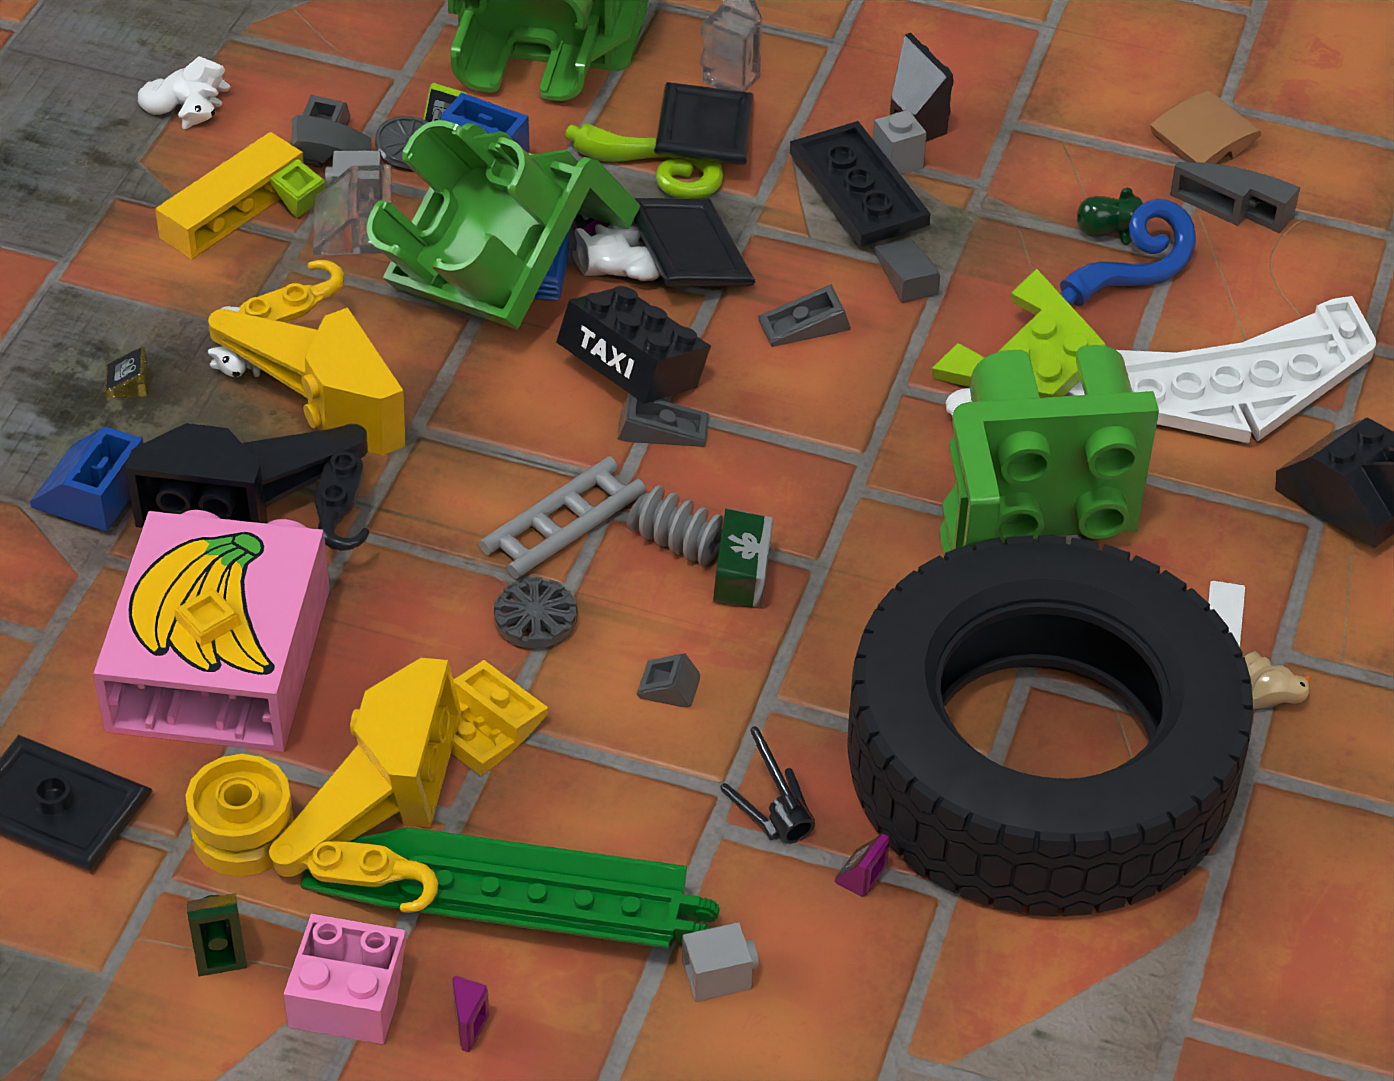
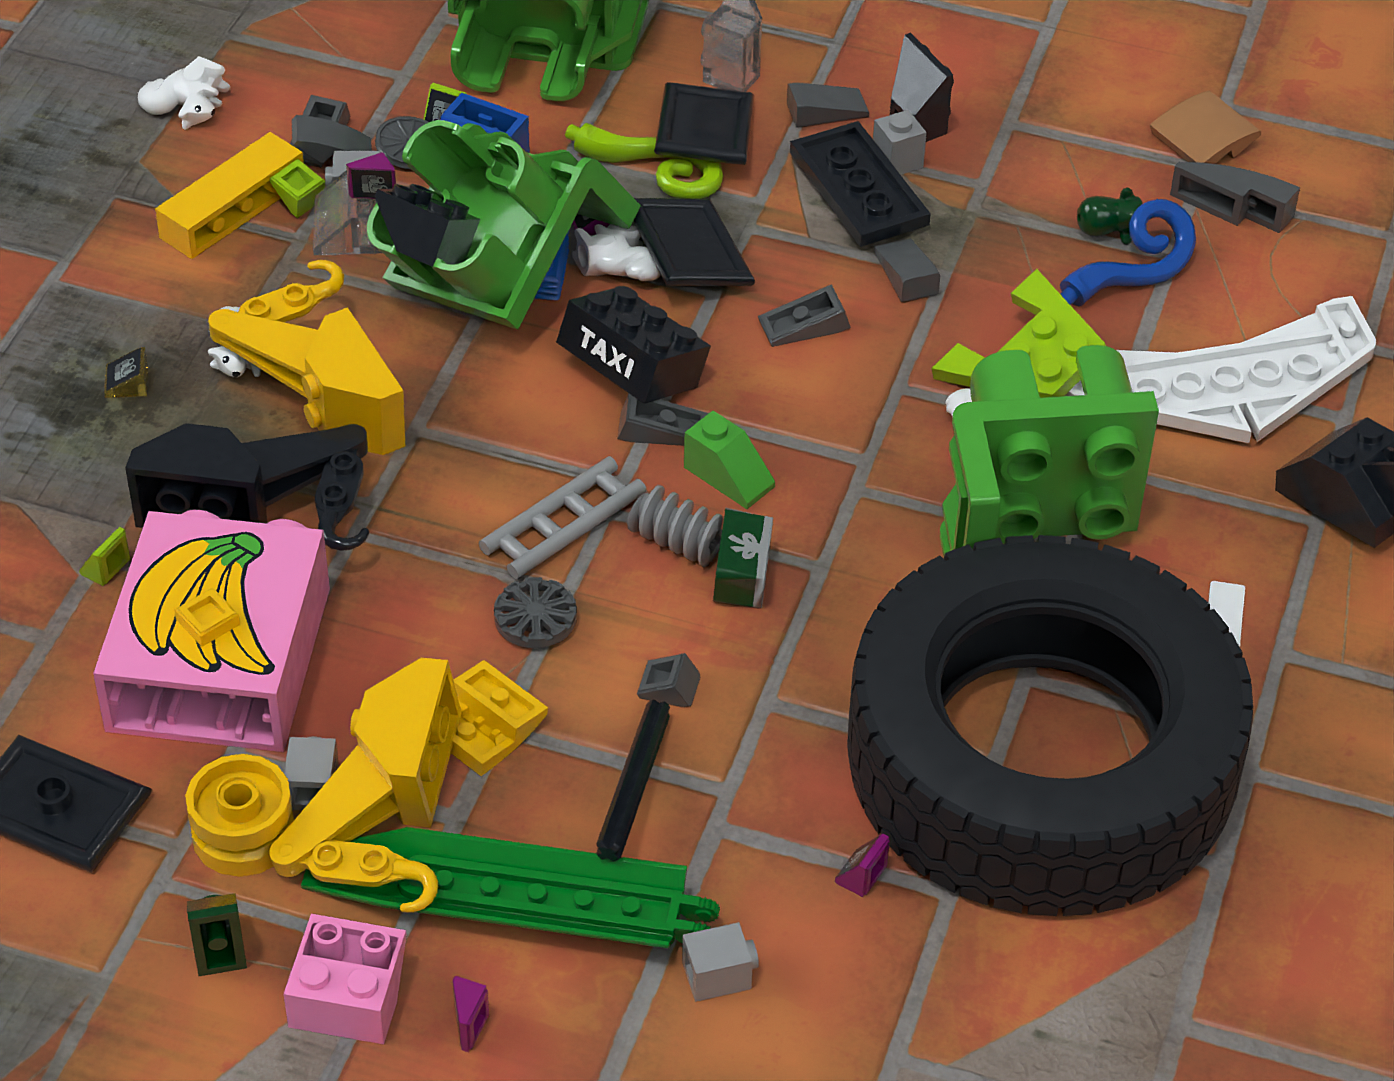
blue slope [30,426,144,531] -> none
black plant [721,726,815,844] -> none
tan animal [1244,651,1311,709] -> none
none -> lime slope [79,527,130,586]
none -> light grey brick [284,736,339,810]
none -> slope [346,152,396,199]
none -> black slope [375,184,480,267]
none -> black axle [596,699,670,862]
none -> bright green slope [684,410,775,509]
none -> dark grey slope [787,83,869,127]

